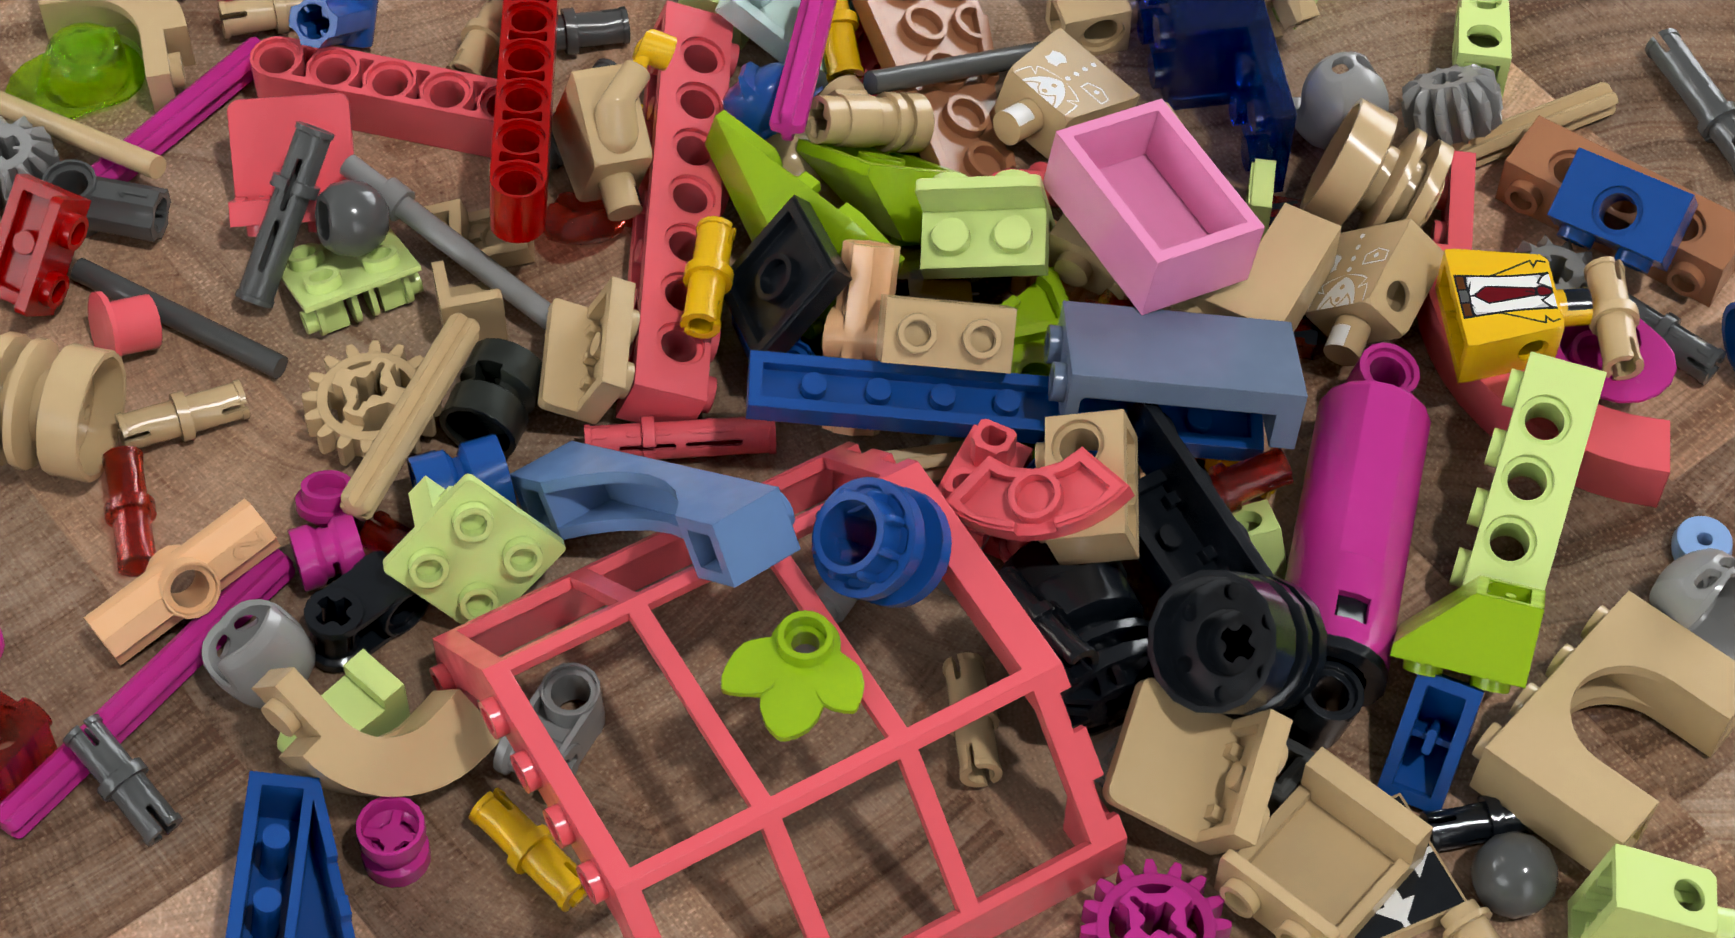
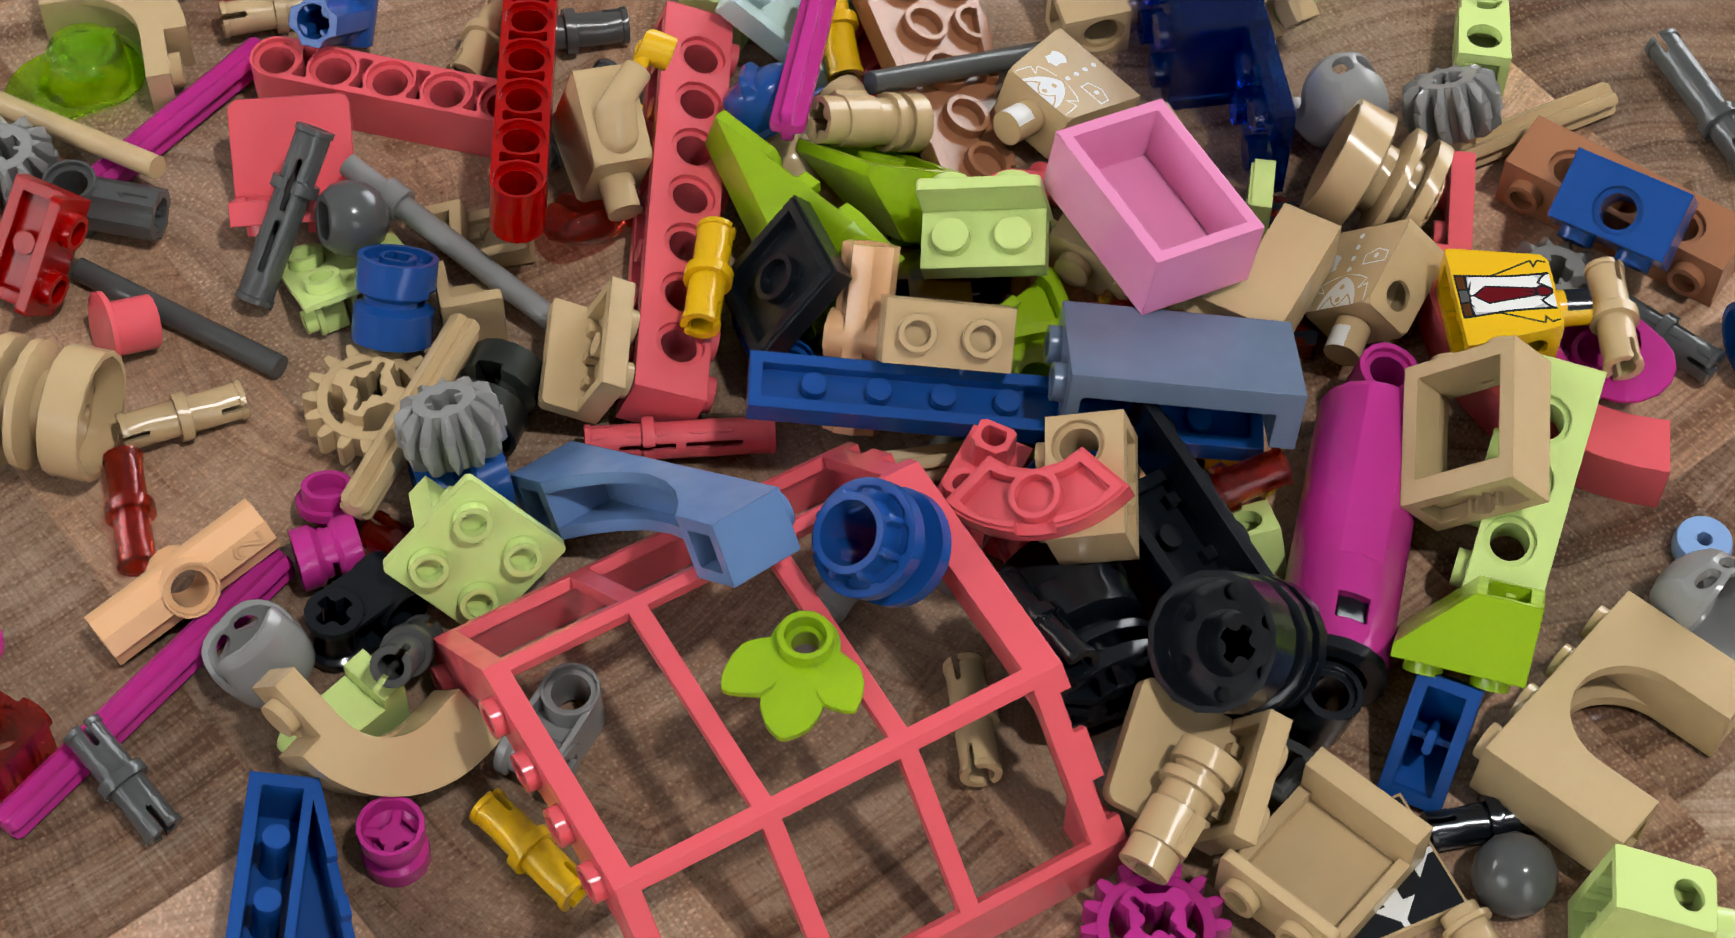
none -> blue wheel [351,244,439,353]
none -> dark grey pin [370,614,444,688]
none -> light grey gear [393,376,508,478]
none -> tan axle [1119,734,1242,885]
none -> tan window [1400,335,1551,531]

